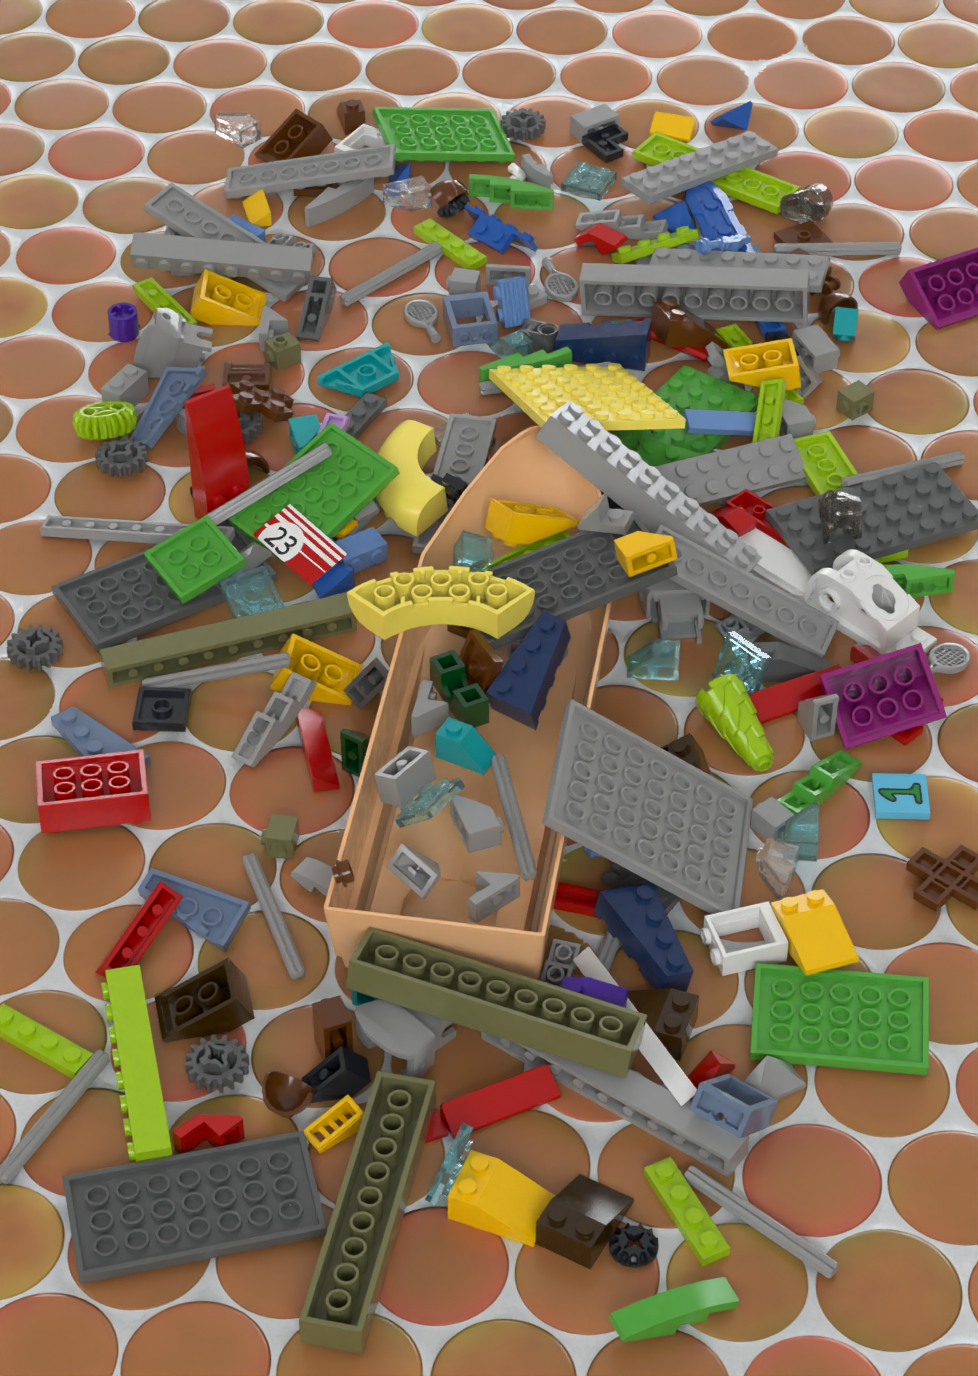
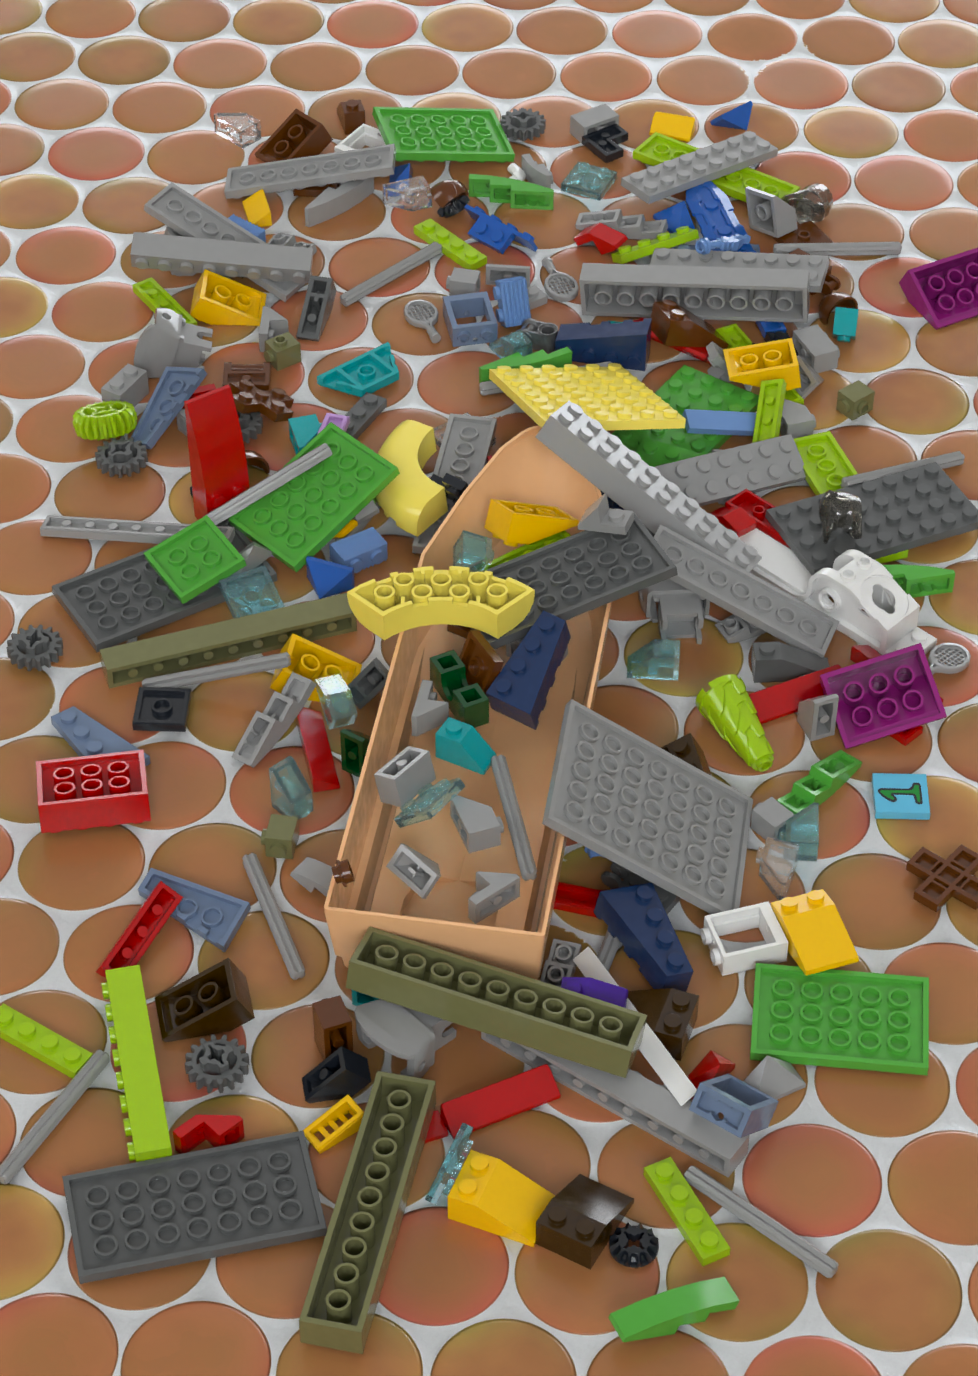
dark purple piece [107,302,140,342] -> none
sticker [253,504,347,585] -> none
reddish brown helmet [262,1070,316,1117] -> none
yellow slope [614,531,677,577] -> none
clear light blue plate [712,631,771,695] -> none
none -> clear light blue slope [269,756,313,820]
none -> clear light blue slope [314,673,358,730]
none -> light grey slope [745,186,798,238]

